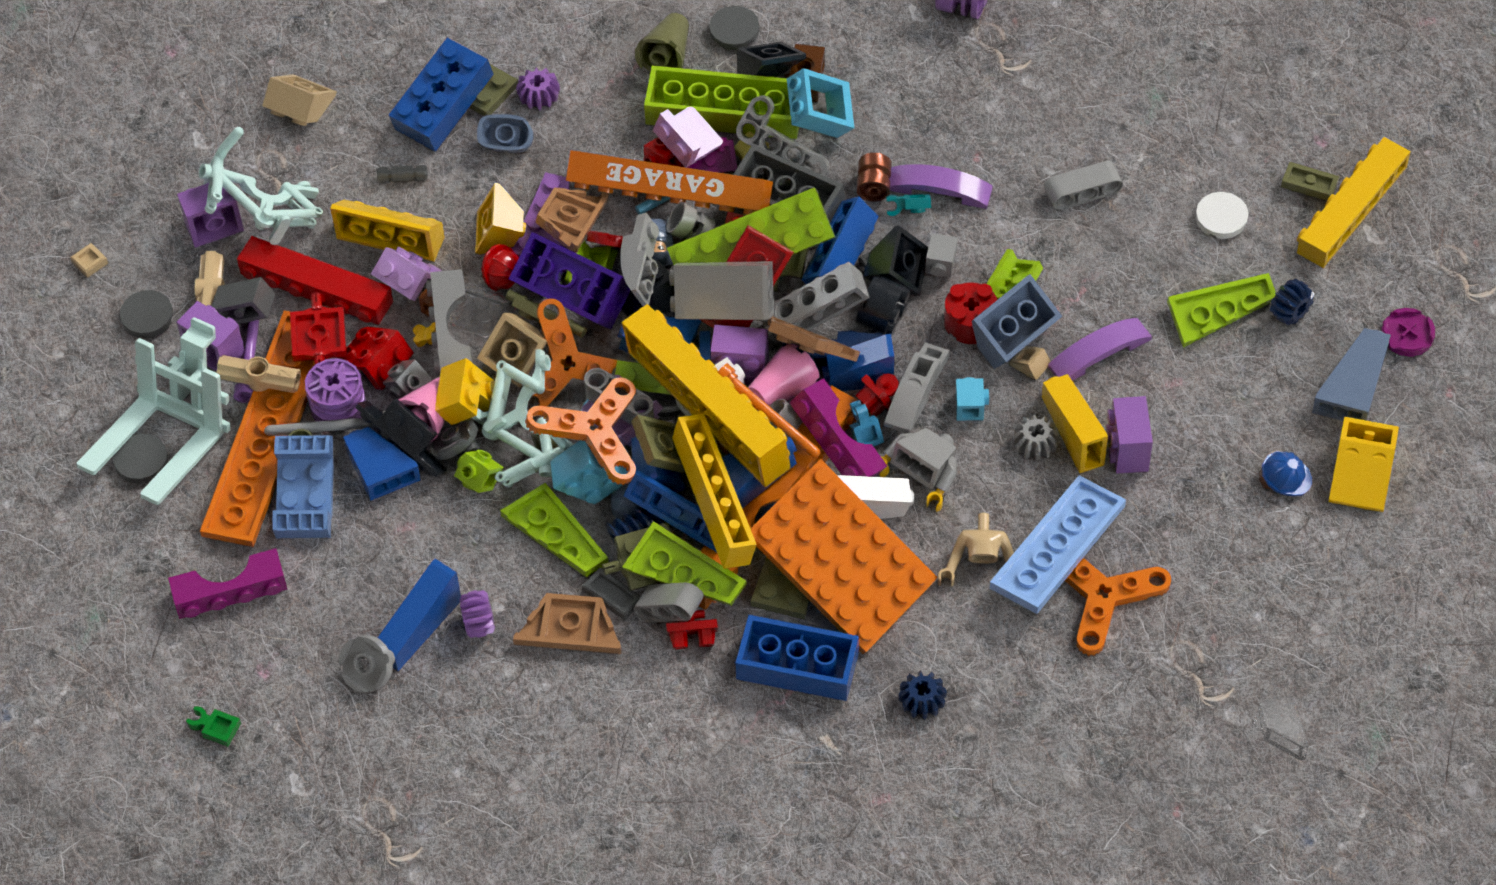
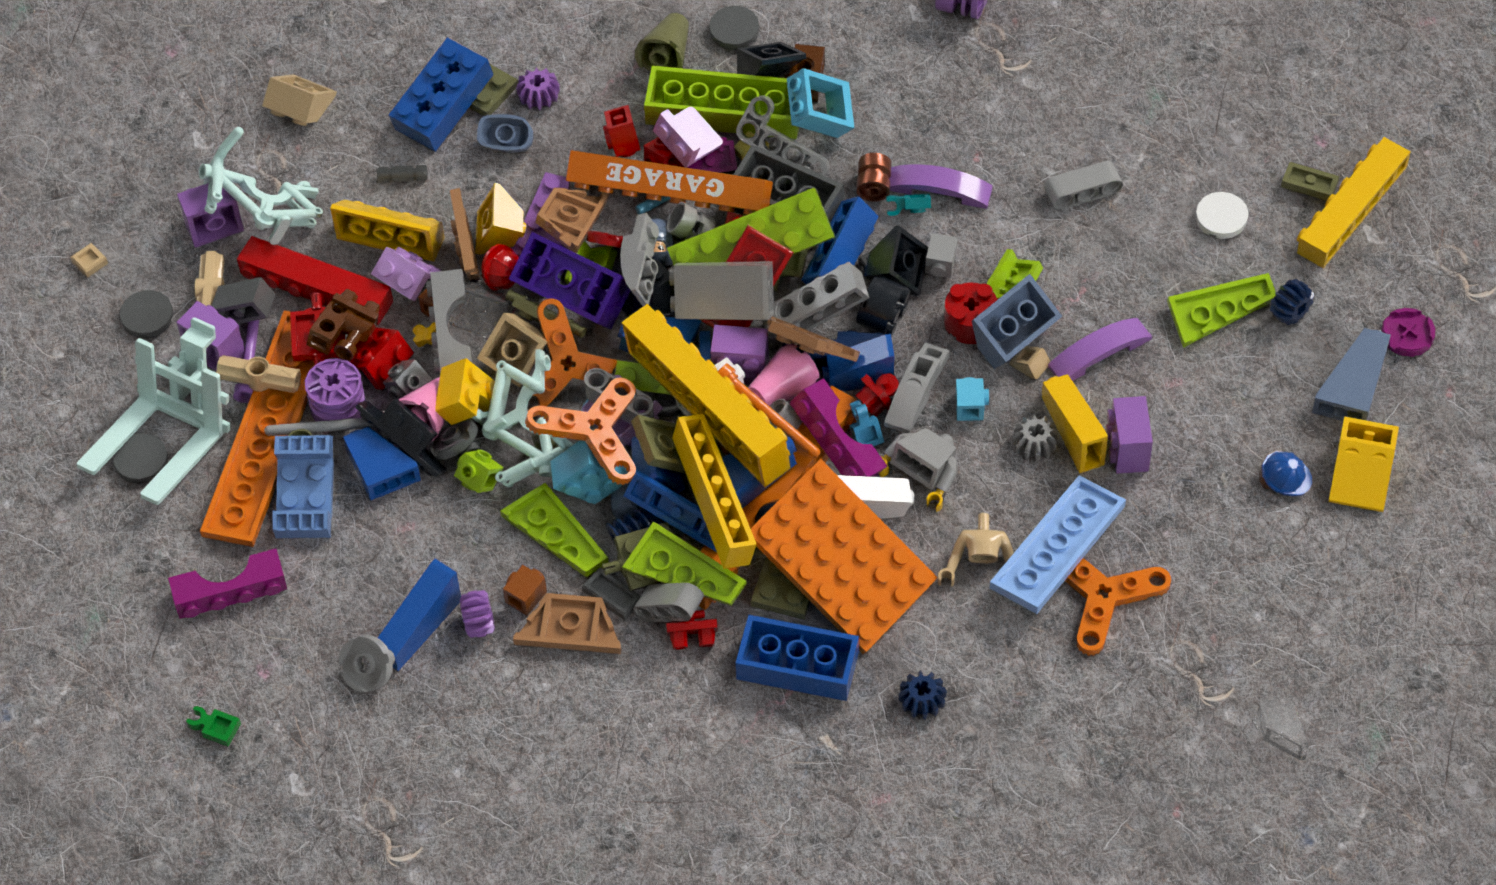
none -> reddish brown hips [306,289,380,361]
none -> medium nougat wing [450,188,480,281]
none -> dark orange brick [503,565,547,616]
none -> red brick [603,105,641,157]

